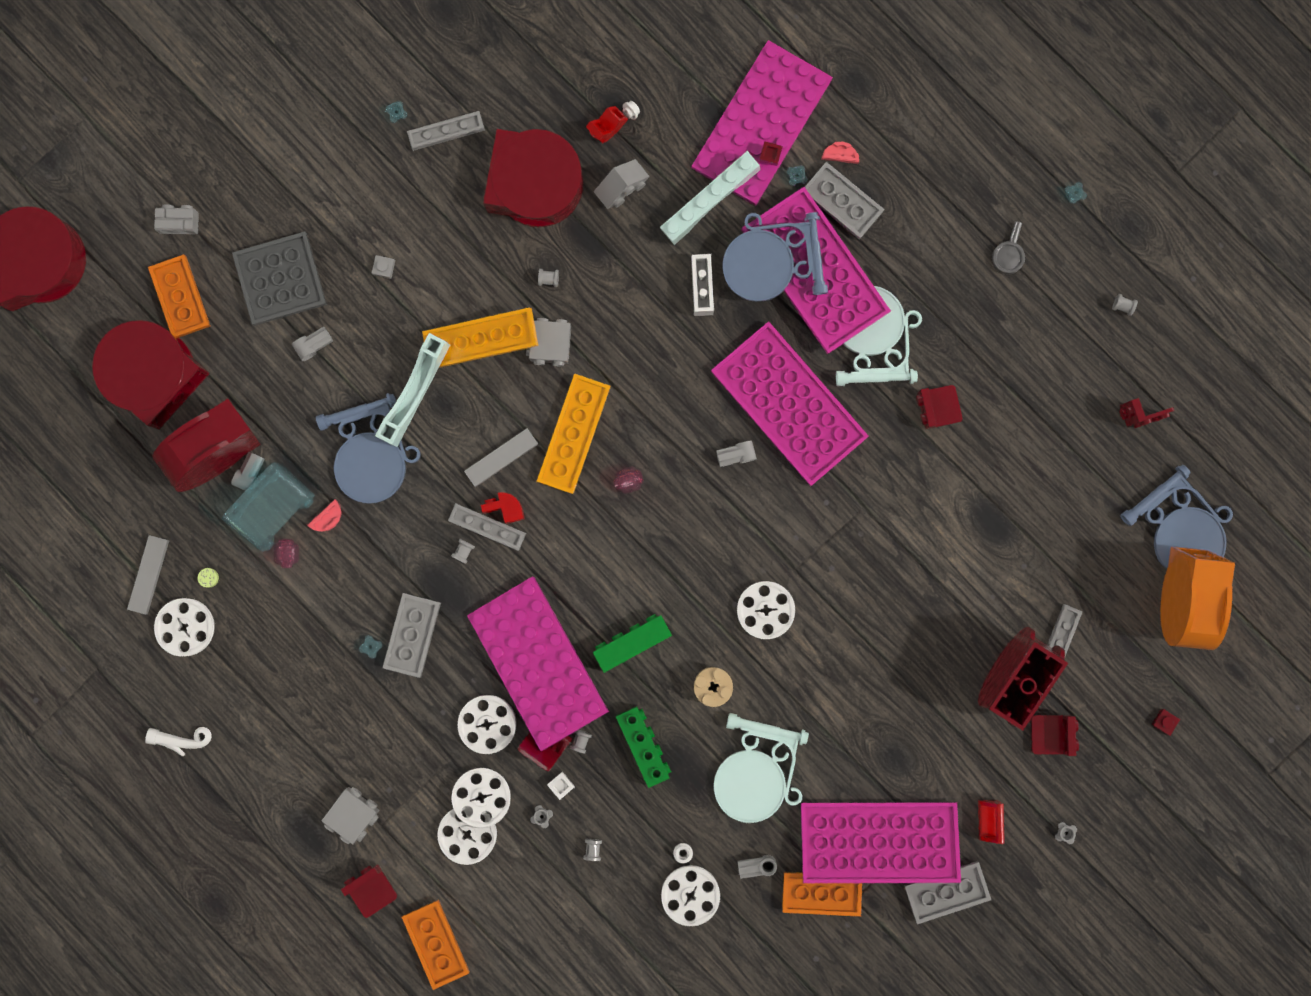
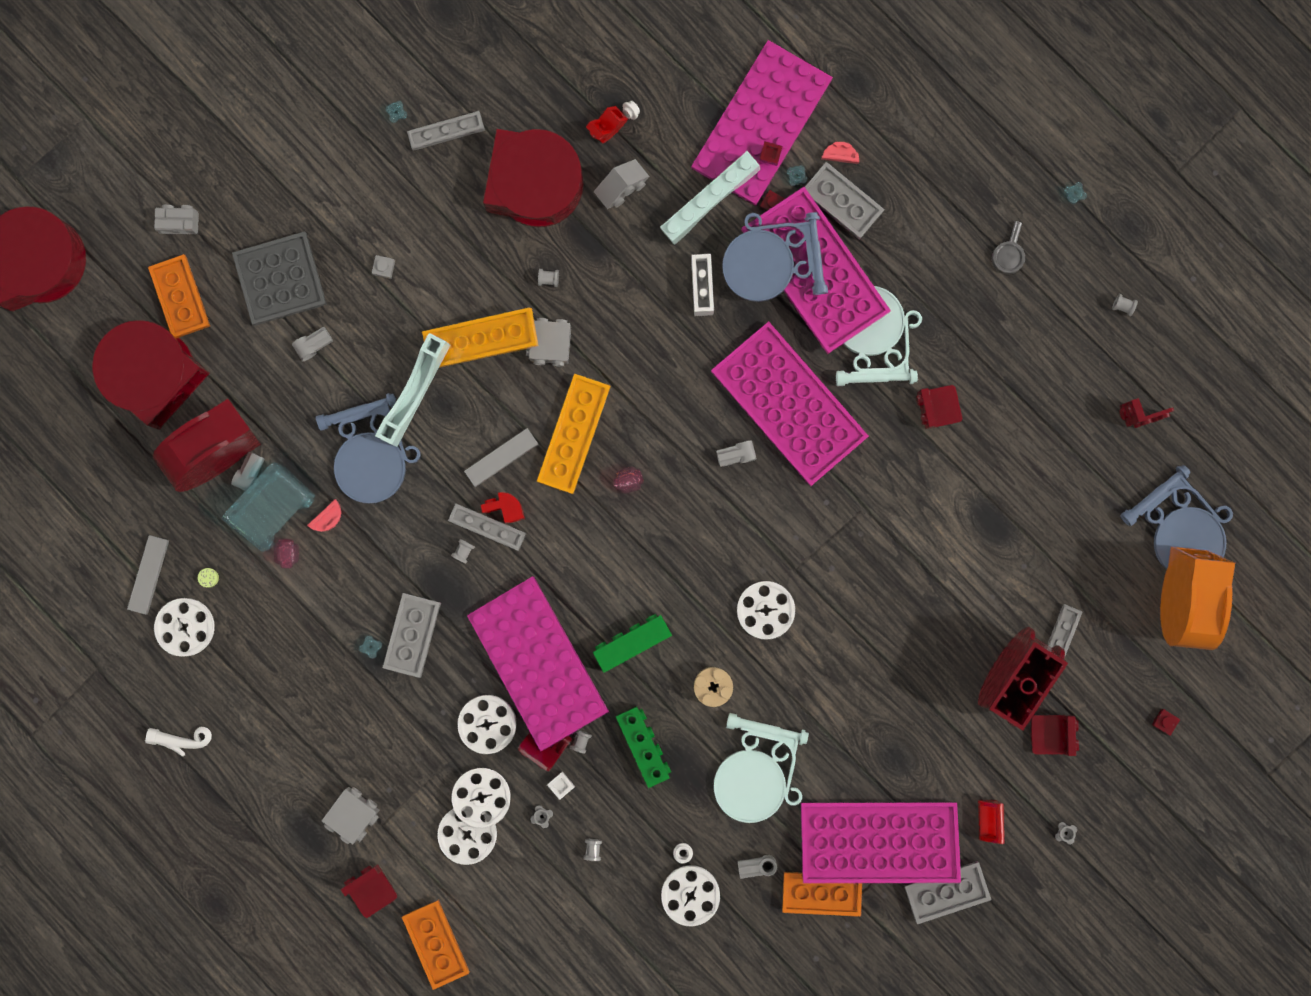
none -> dark red plate [760,190,785,212]

